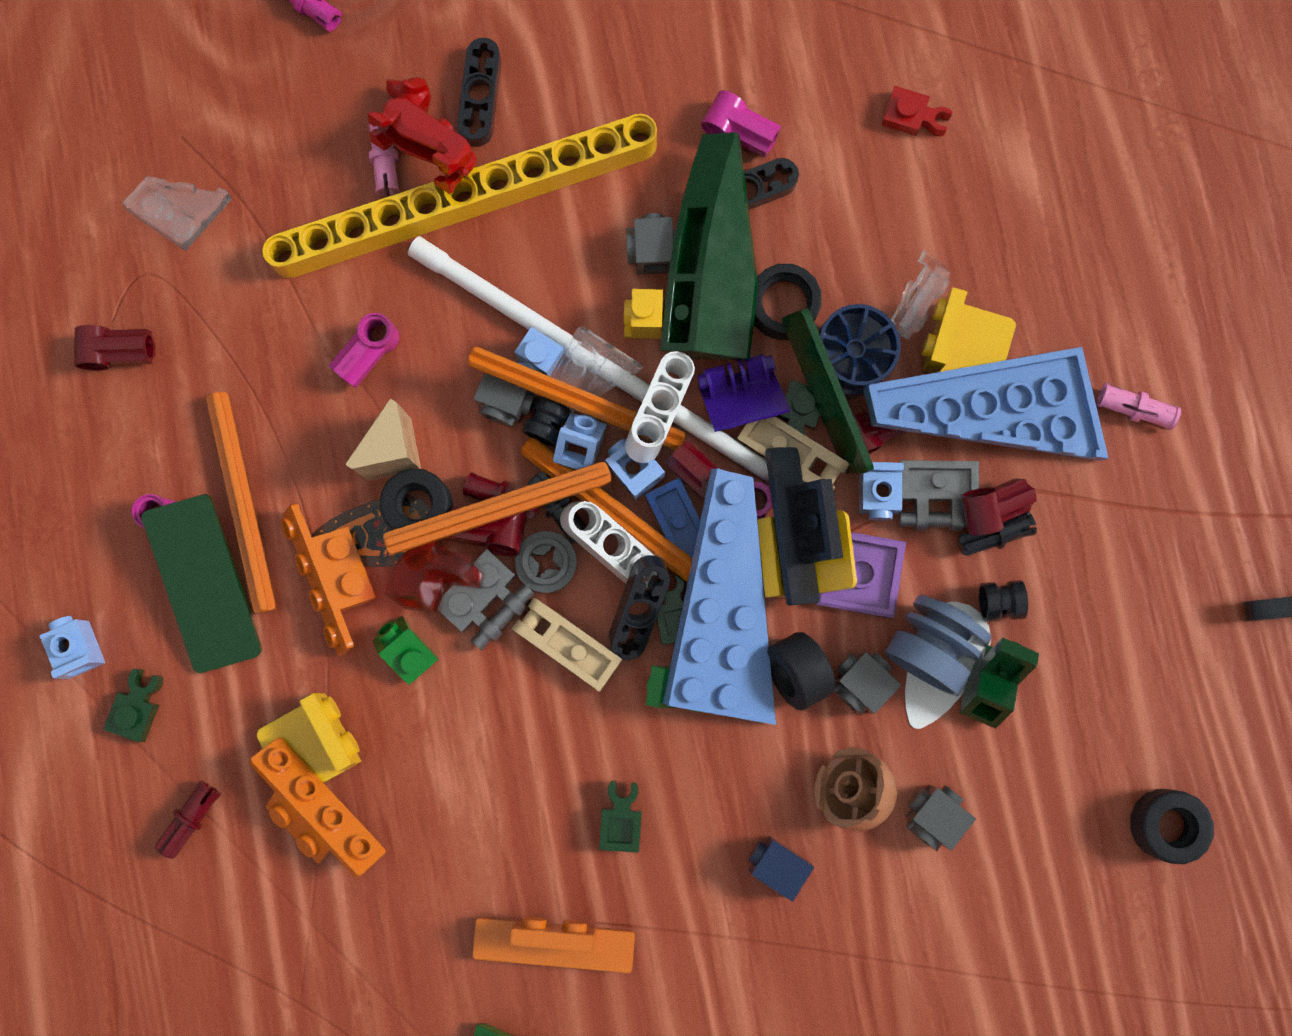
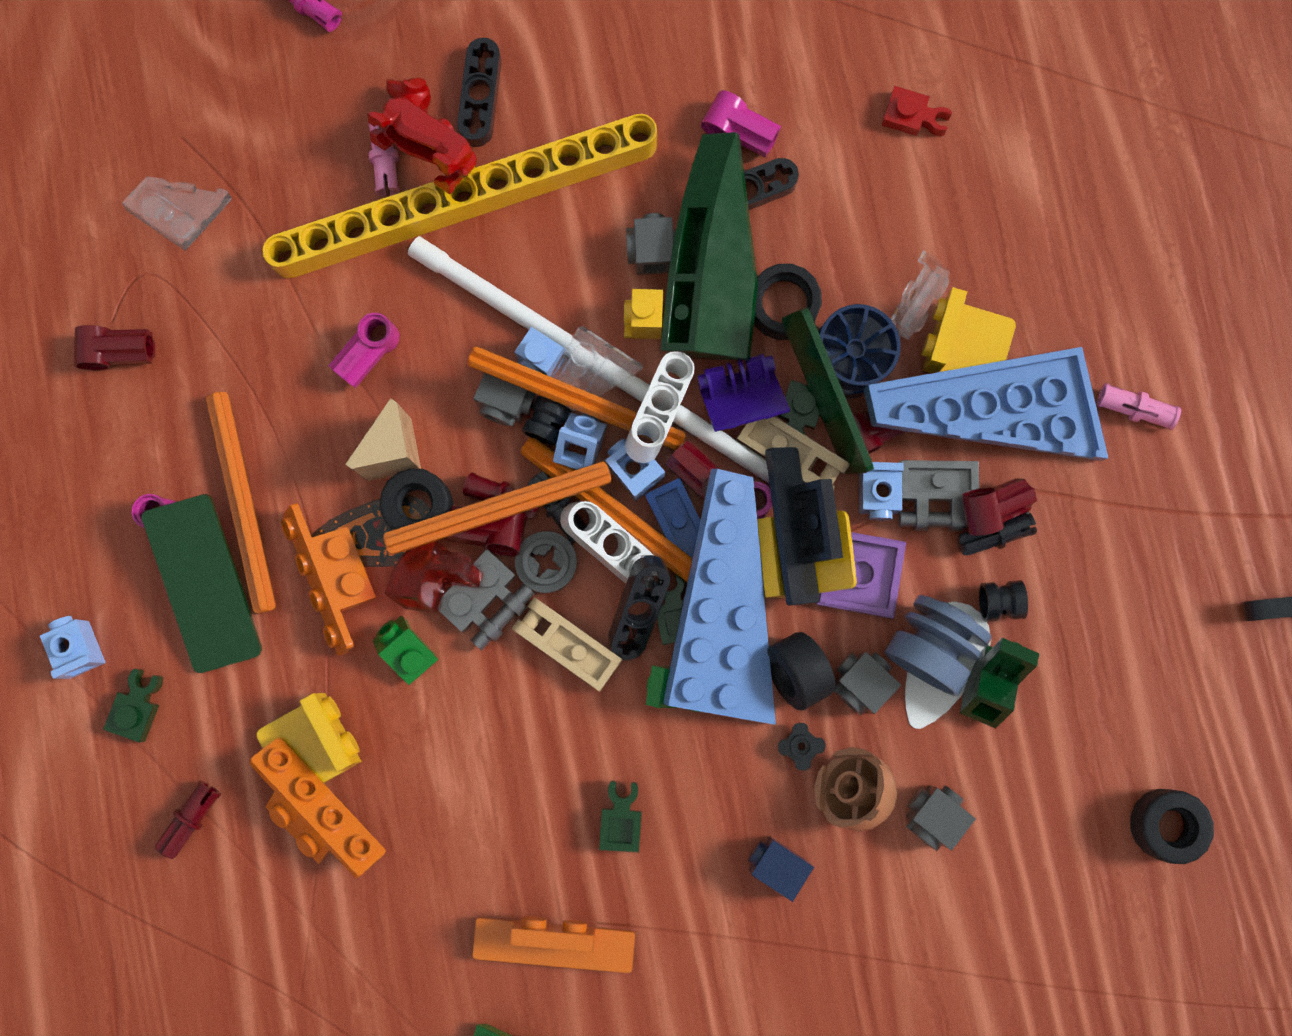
none -> black plate [778,723,825,771]

